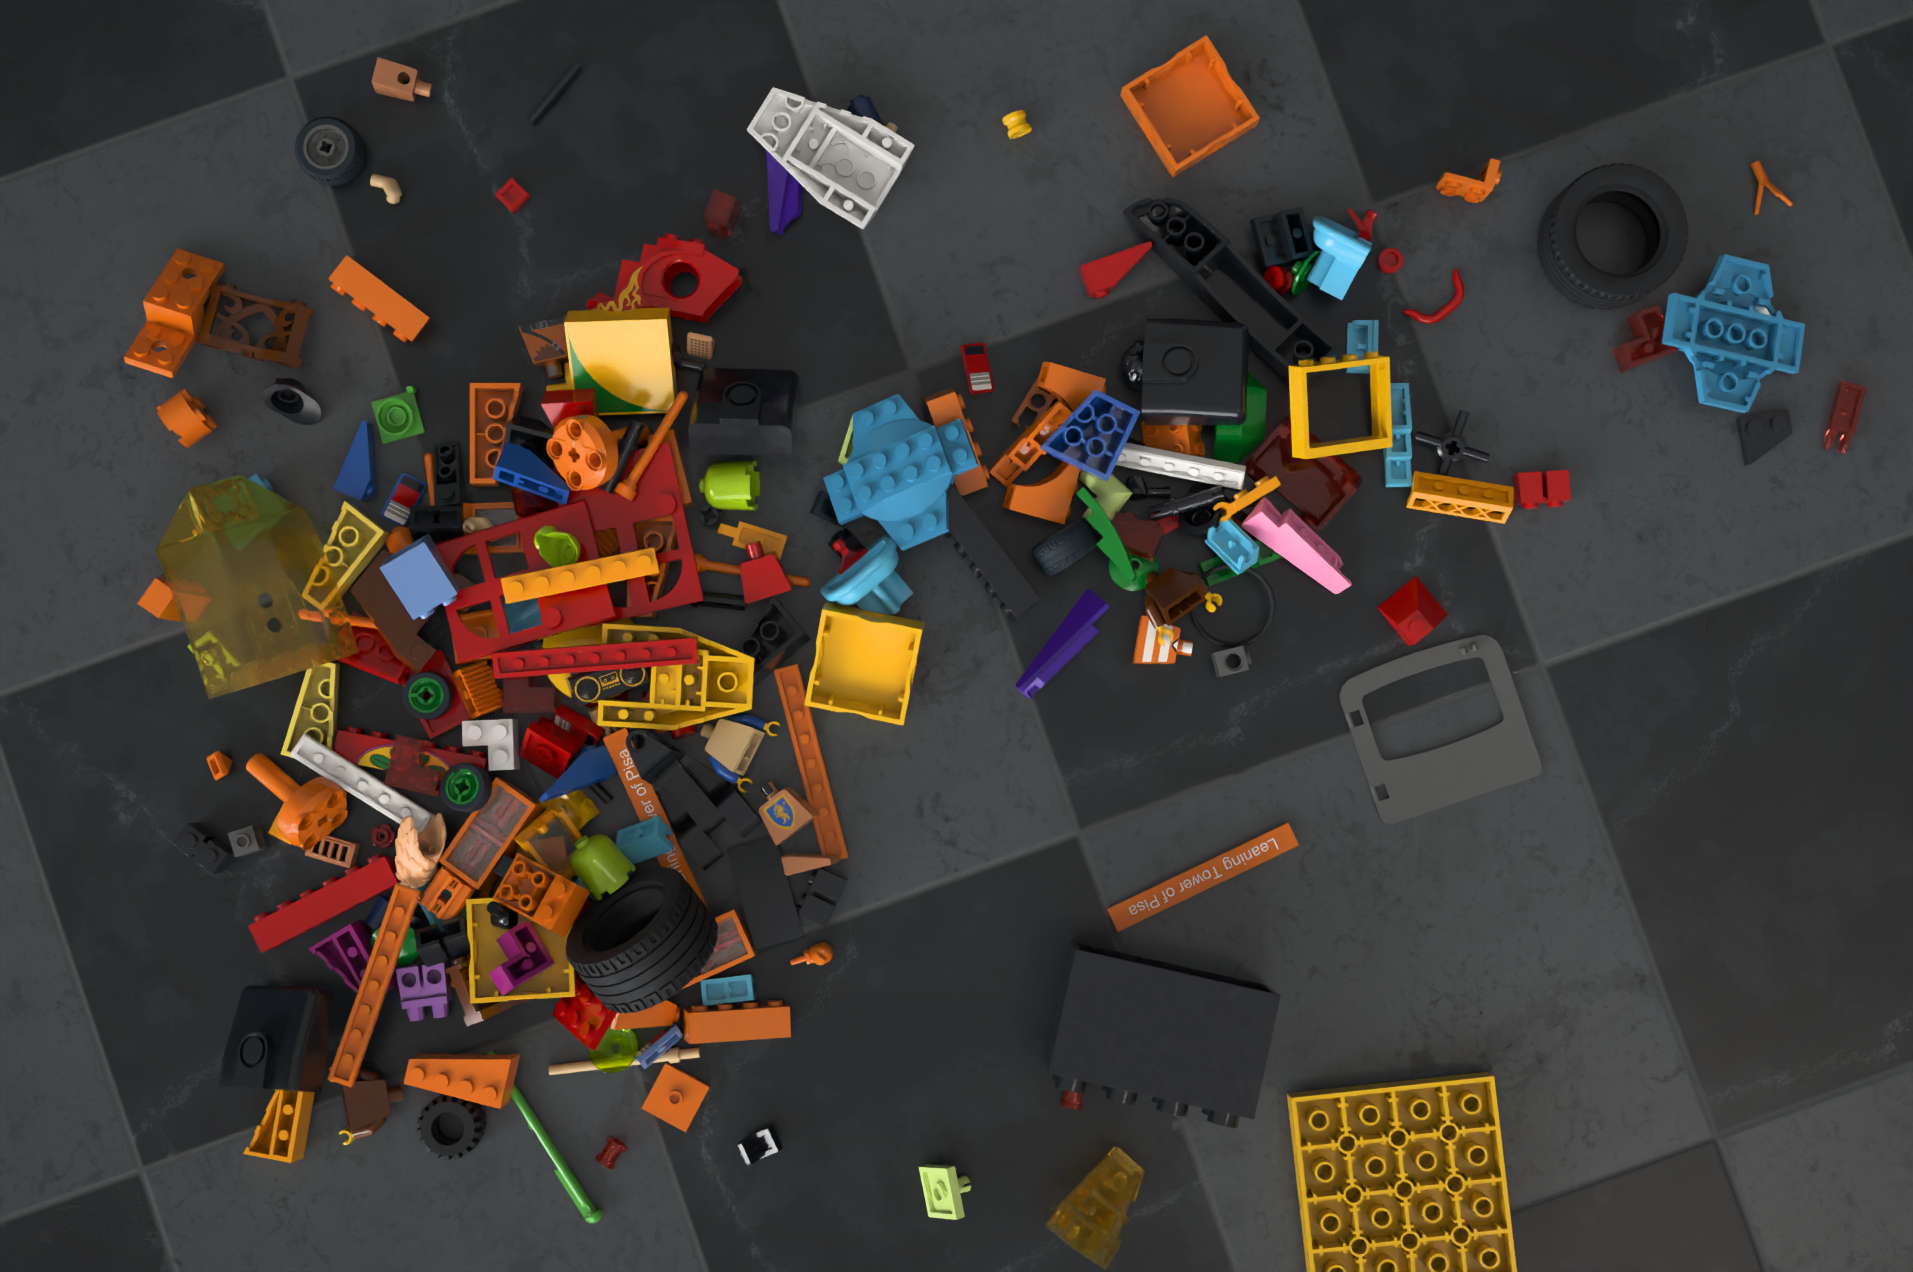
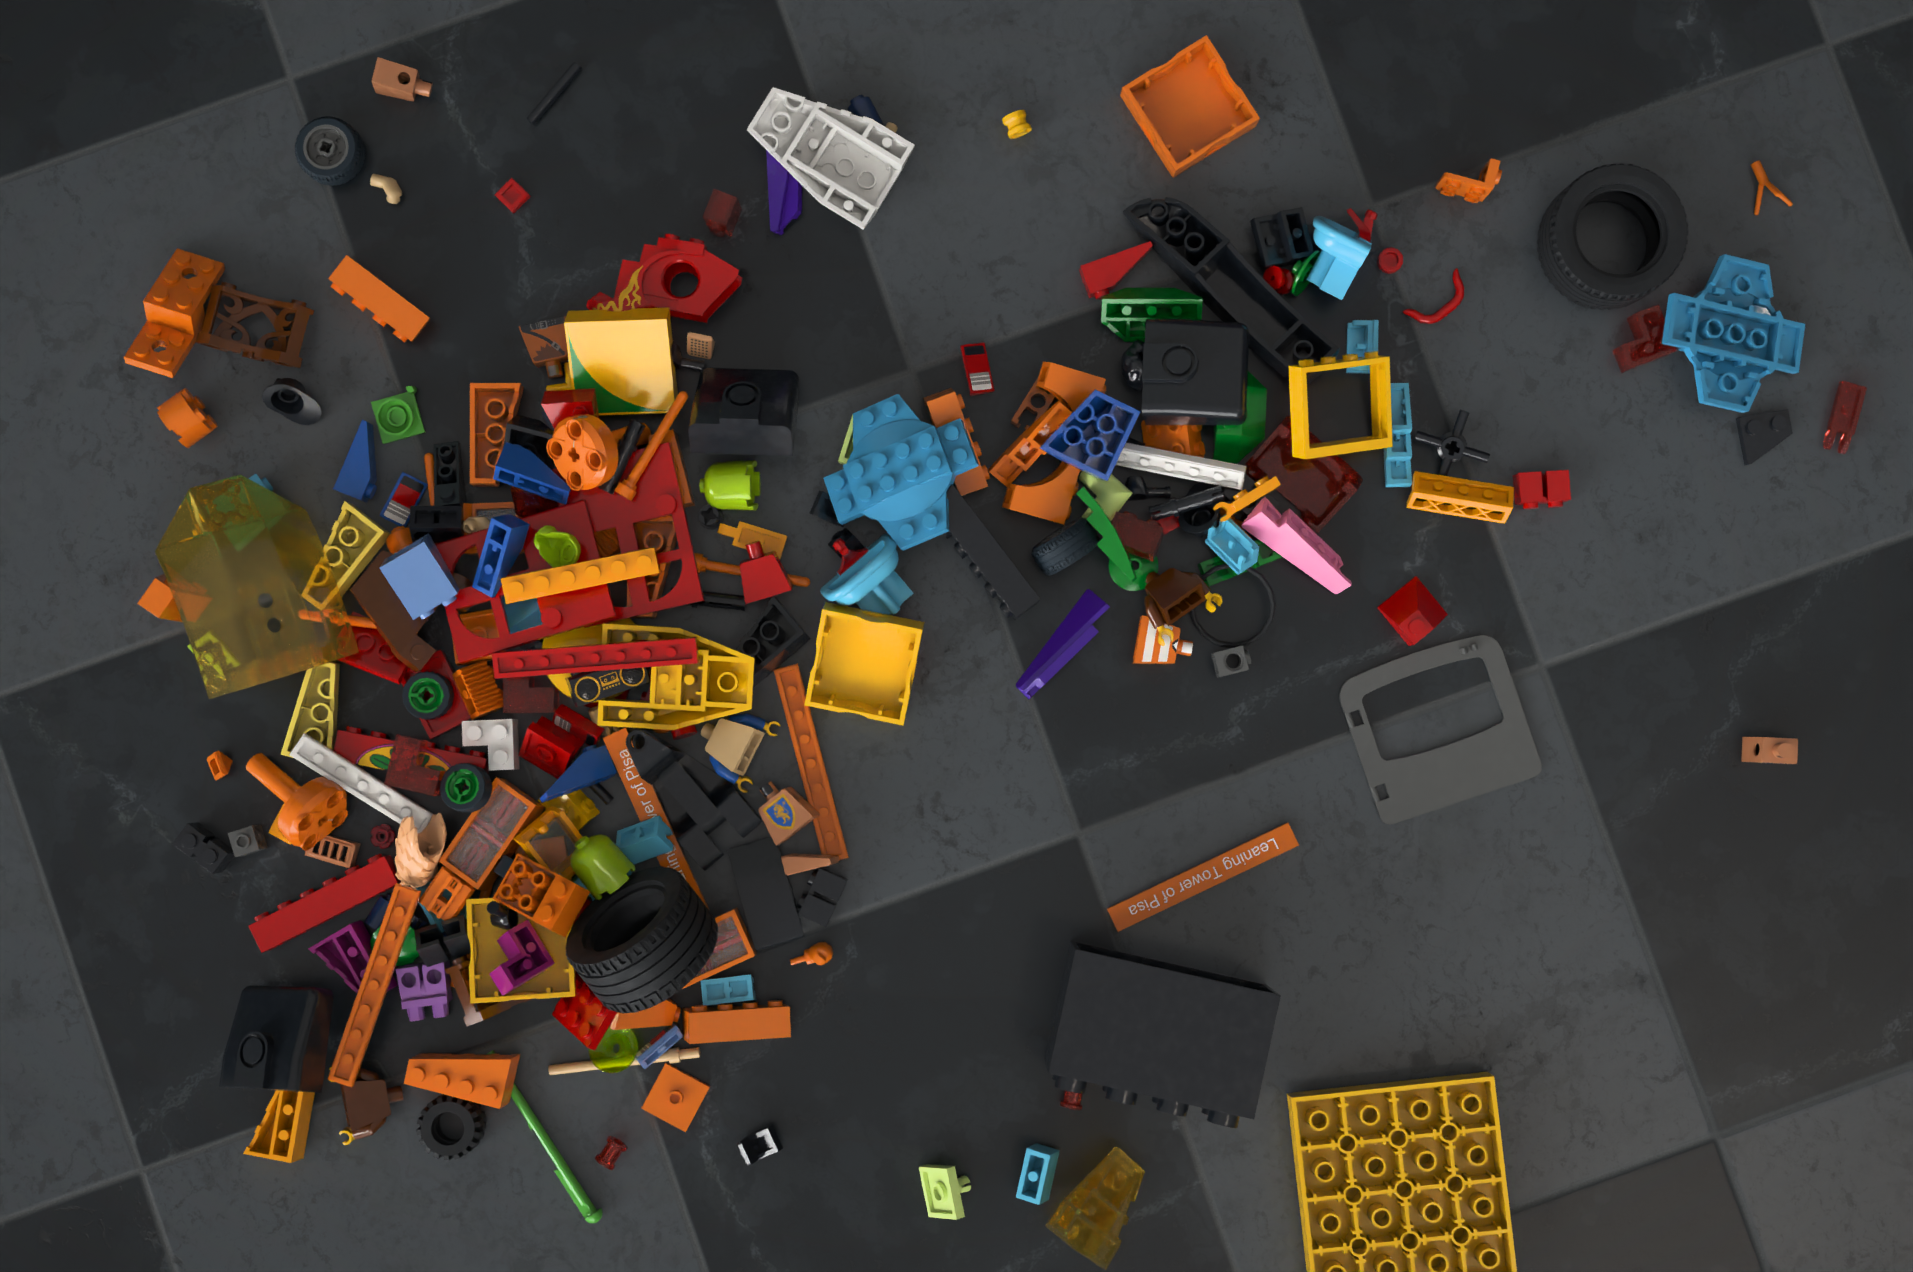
none -> blue slope [472,514,530,598]
none -> medium azure brick [1016,1143,1060,1205]
none -> green wedge [1101,287,1203,342]
none -> nougat torso [1742,737,1798,764]

